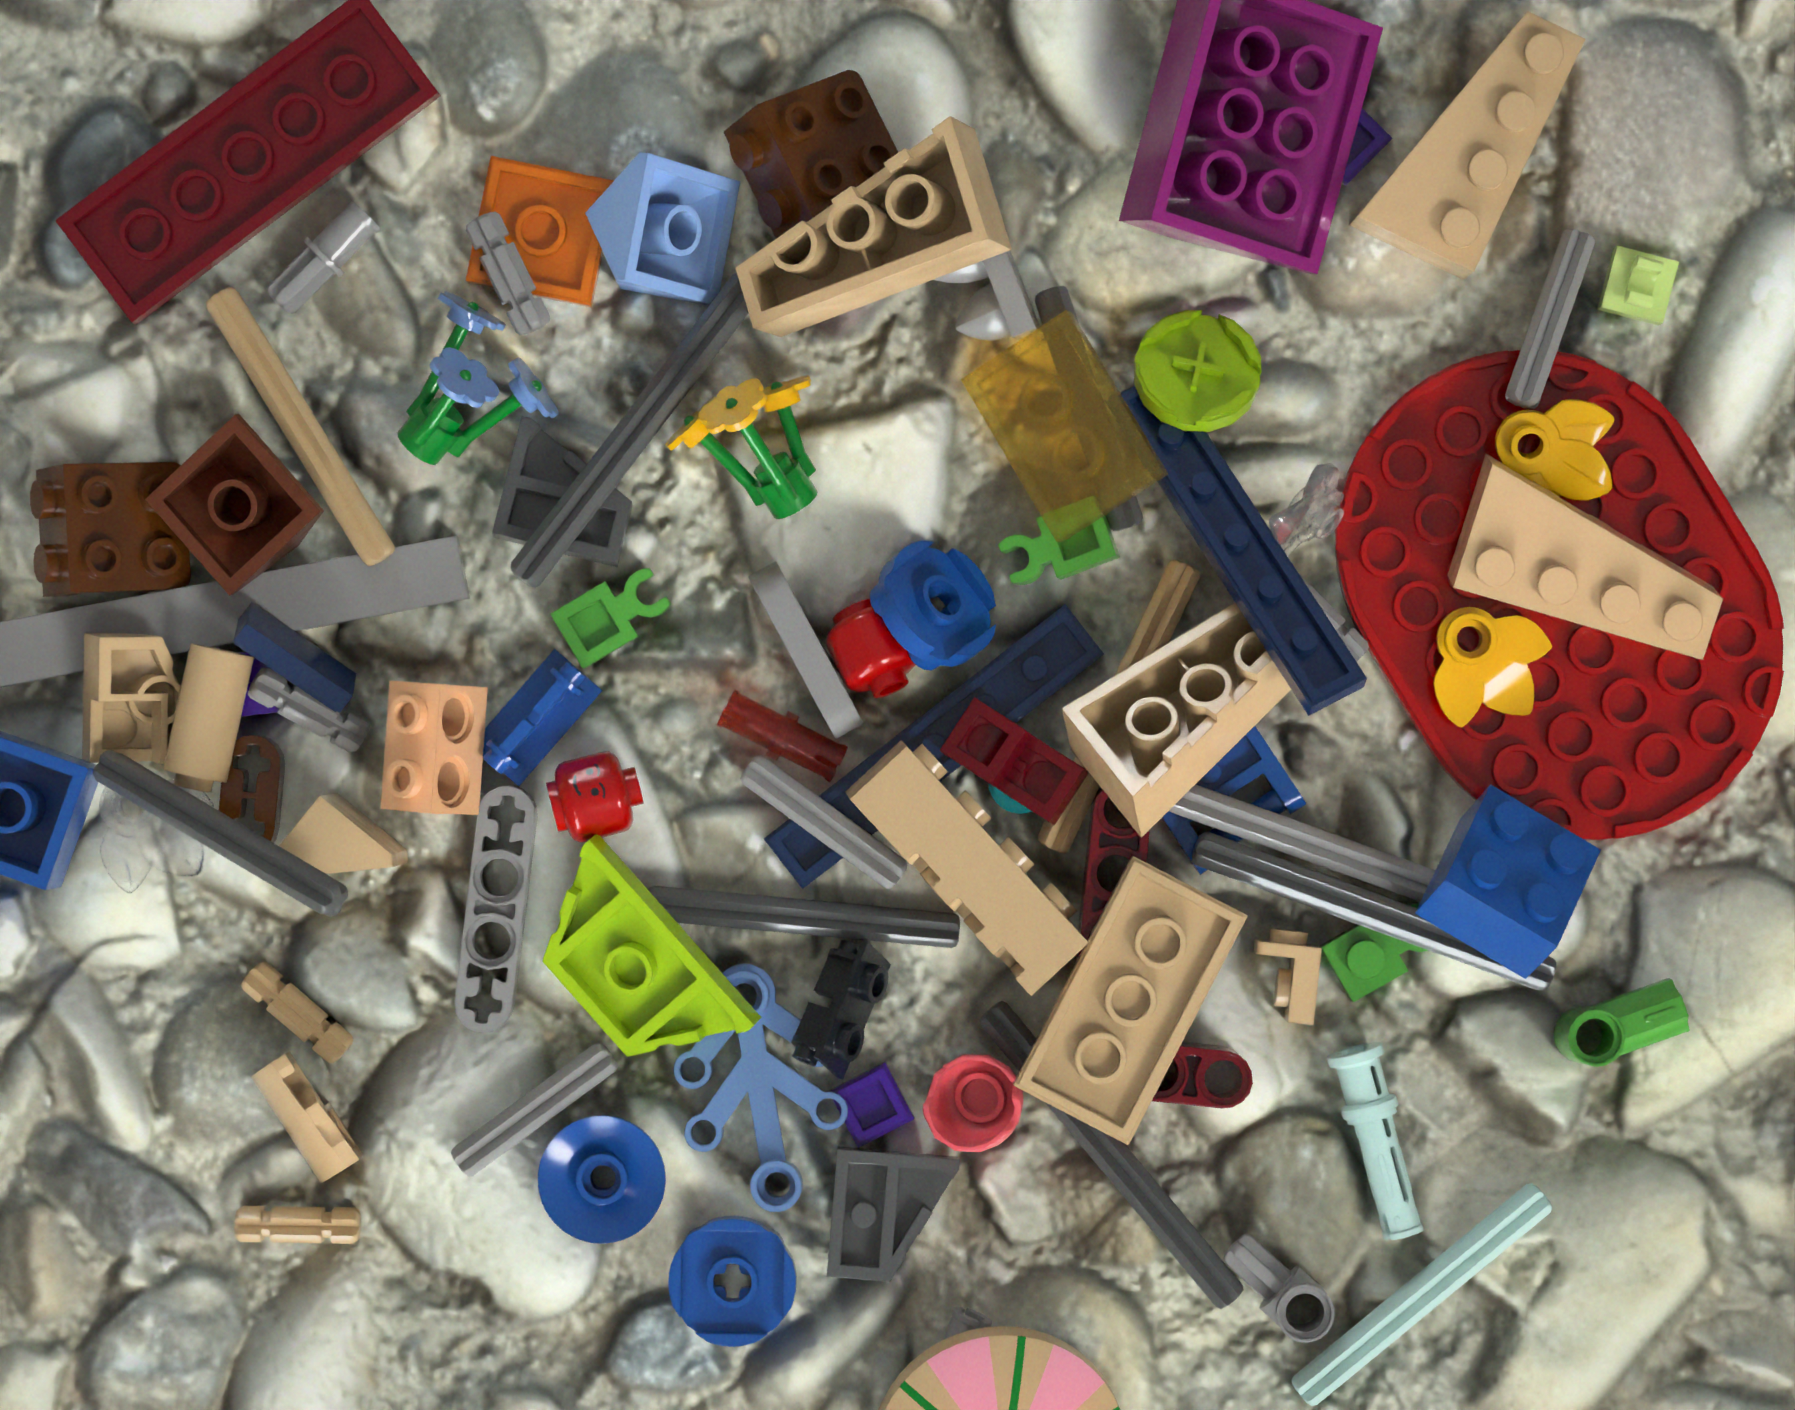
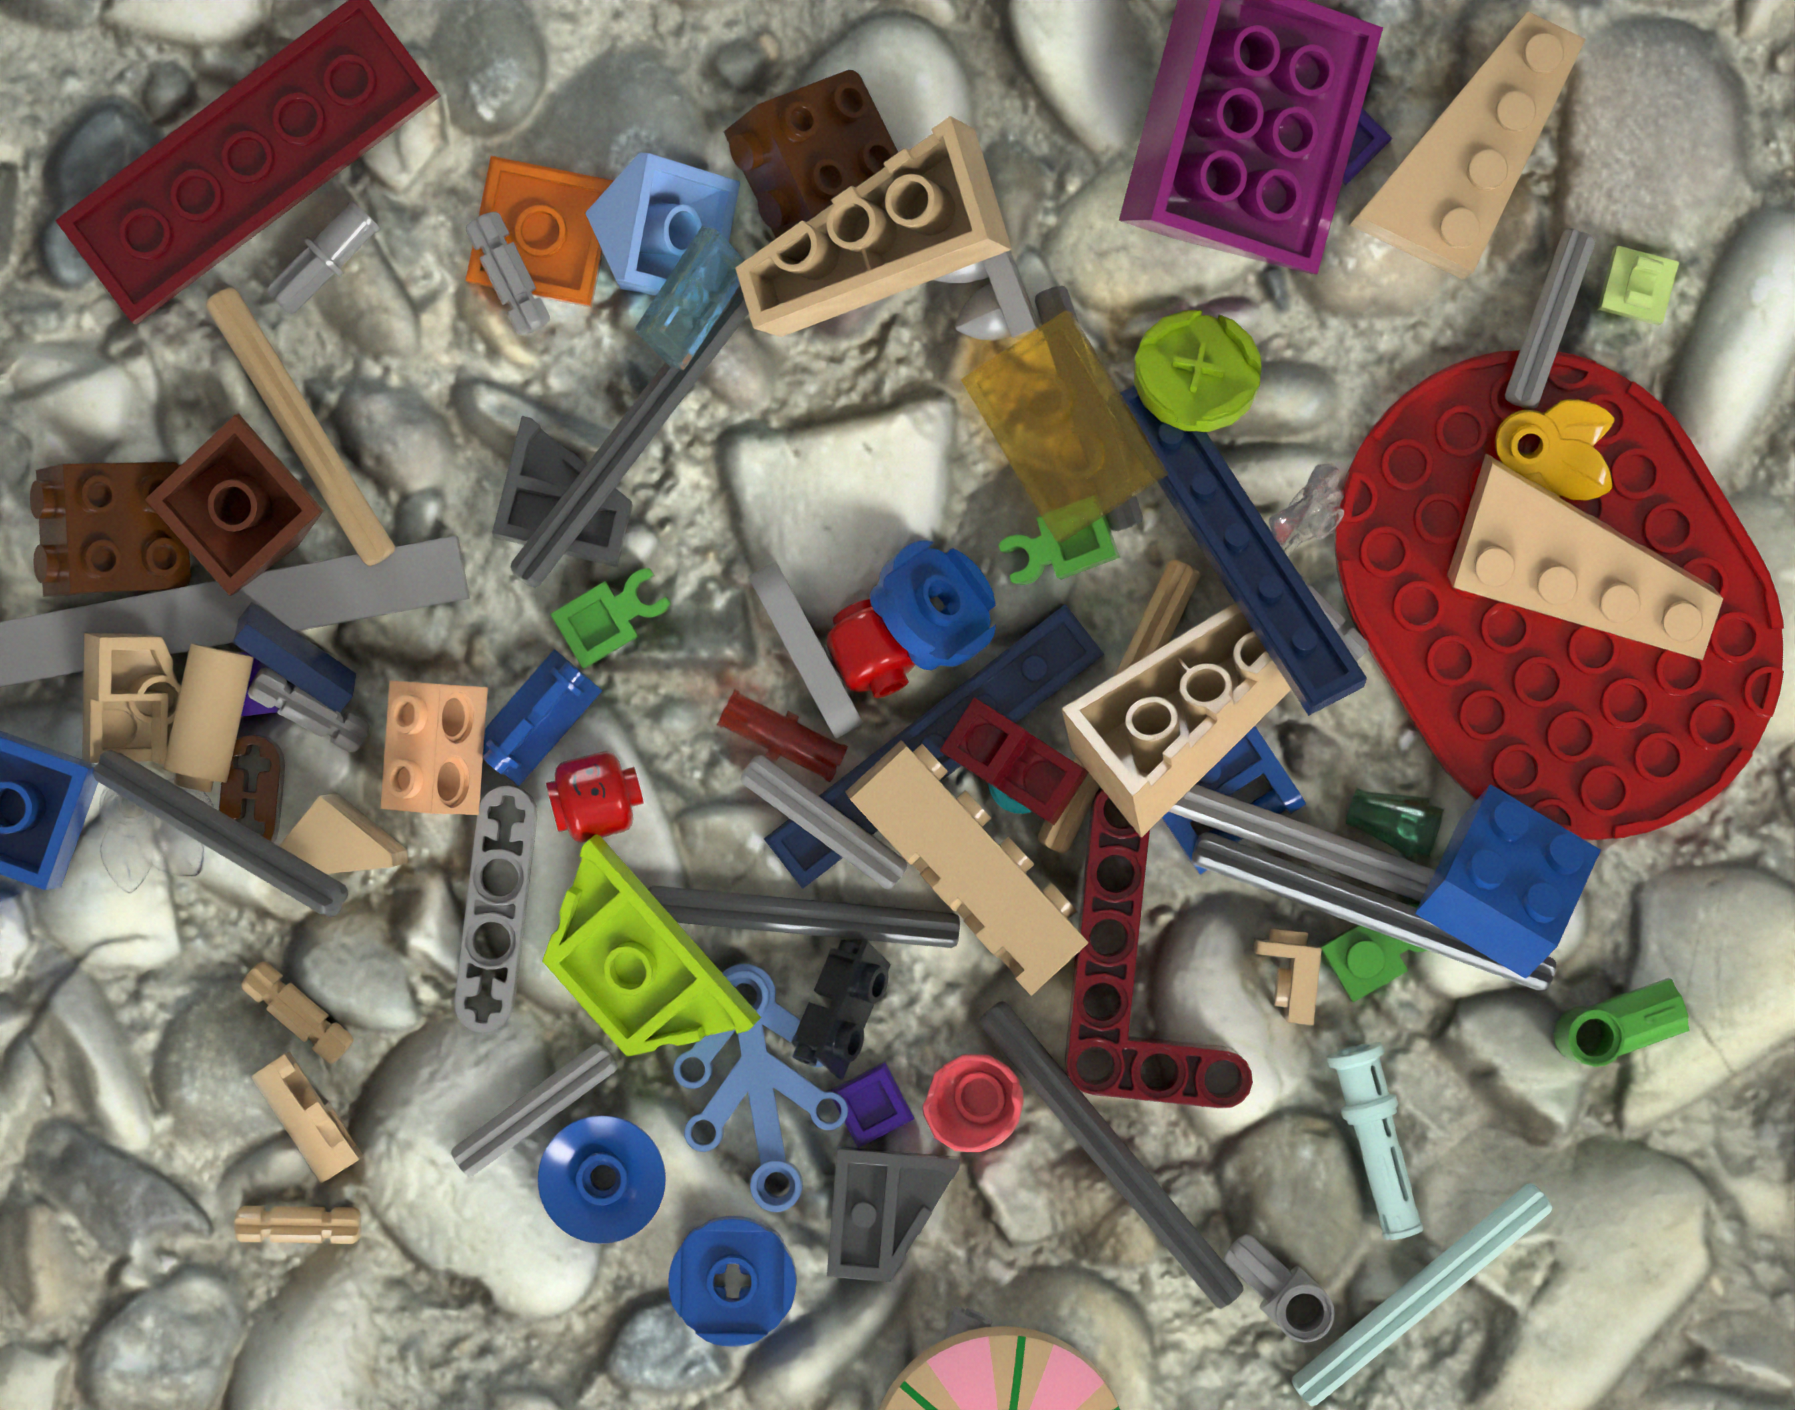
plant [397,291,559,465] -> none
plant [665,375,818,519] -> none
tan tile [1013,855,1248,1145] -> none
yellow plate [1433,607,1552,727] -> none
none -> clear light blue plate [634,226,745,370]
none -> clear green cone [1345,788,1445,858]

